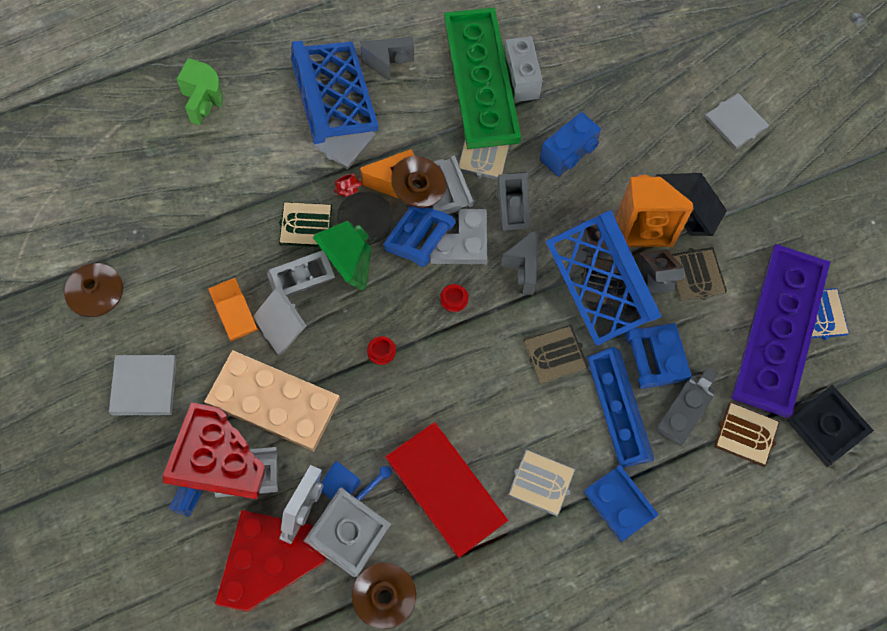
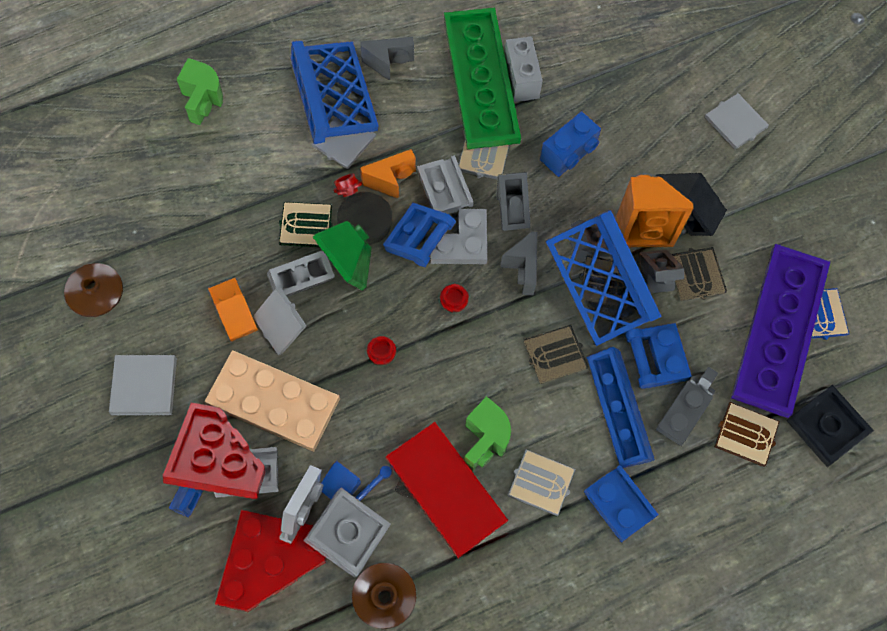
reddish brown dish [391,156,446,208] -> none
none -> bright green brick [464,396,511,472]

